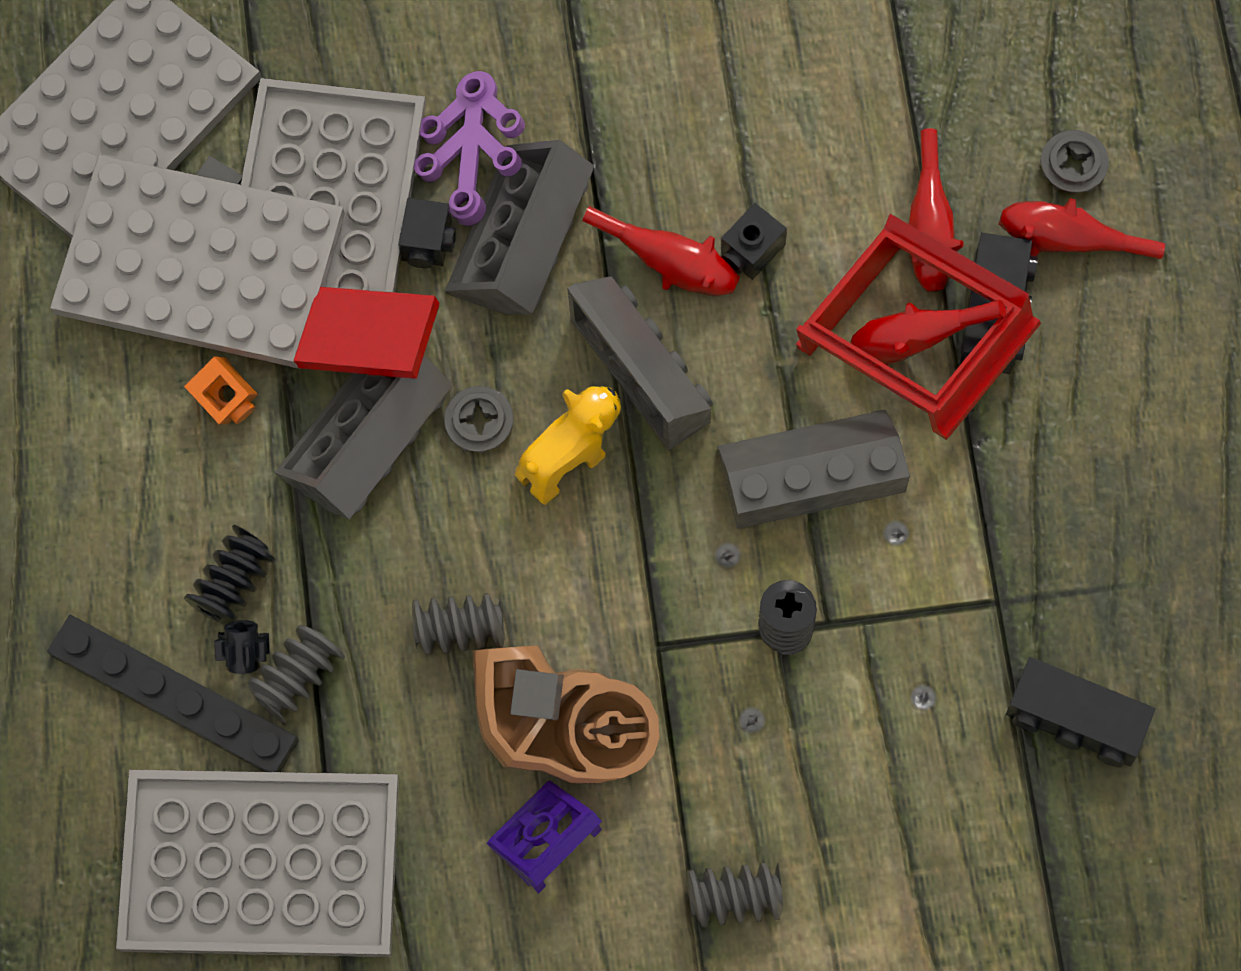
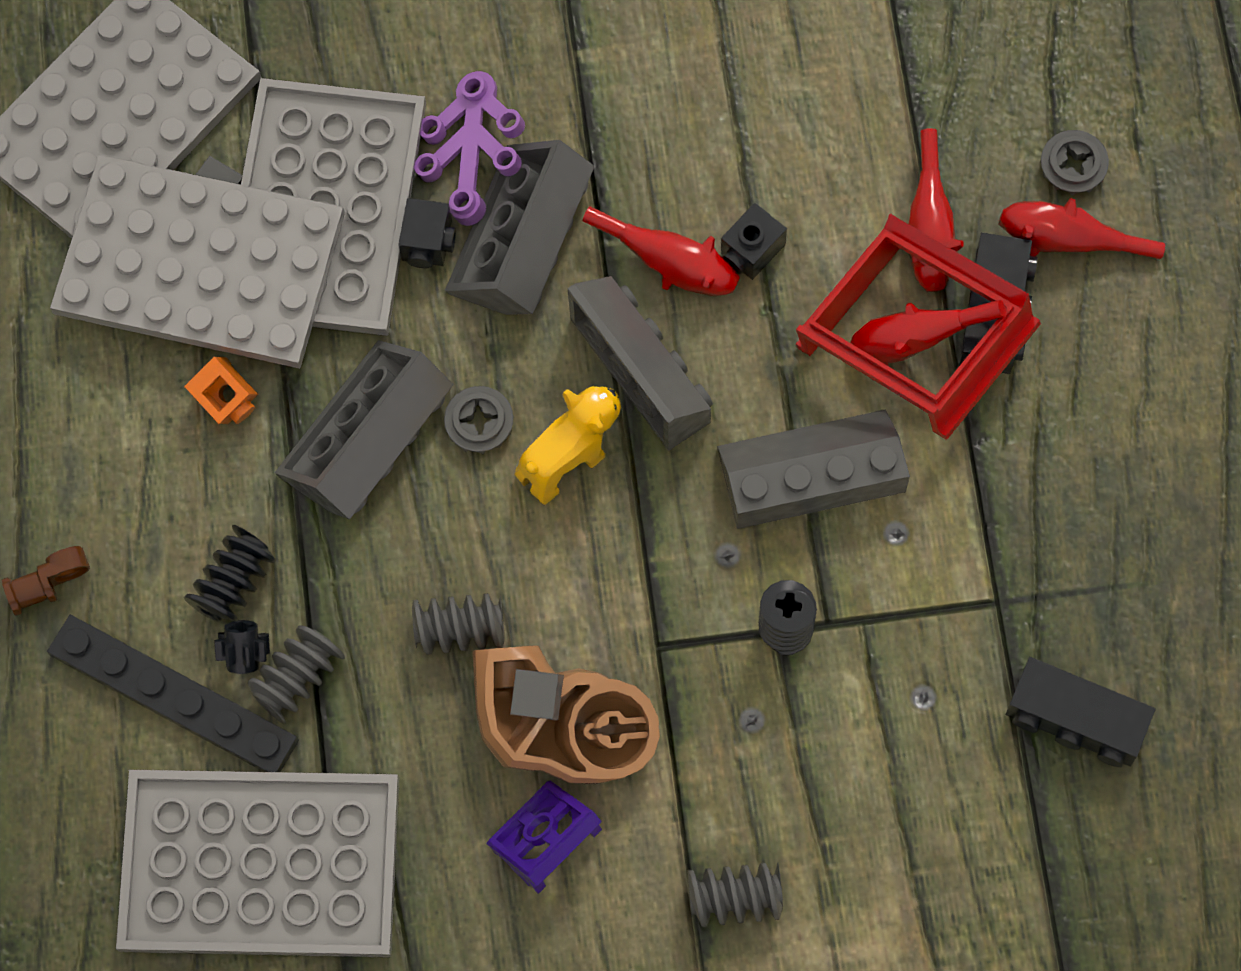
red tile [293,287,440,379] -> none
none -> reddish brown connector [1,546,90,616]

